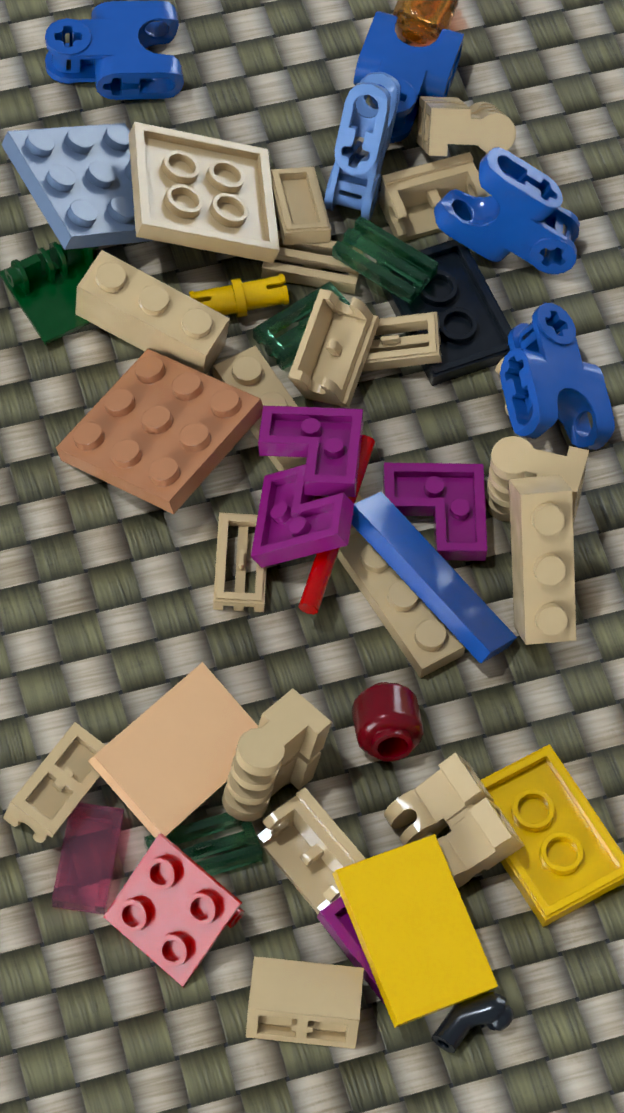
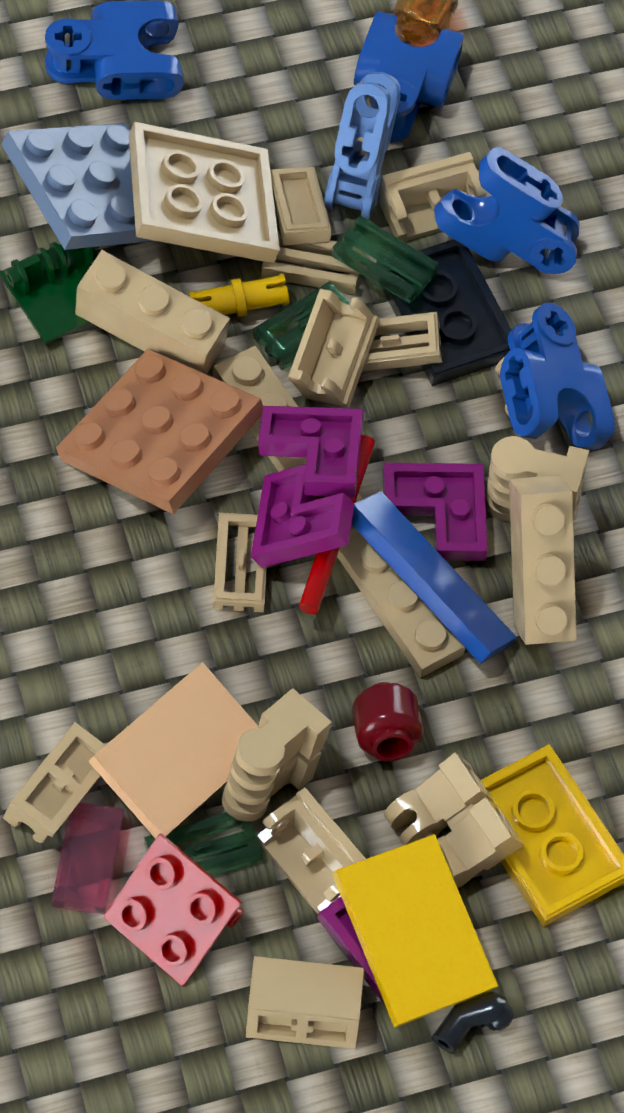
tan legs [416,96,516,156] -> none

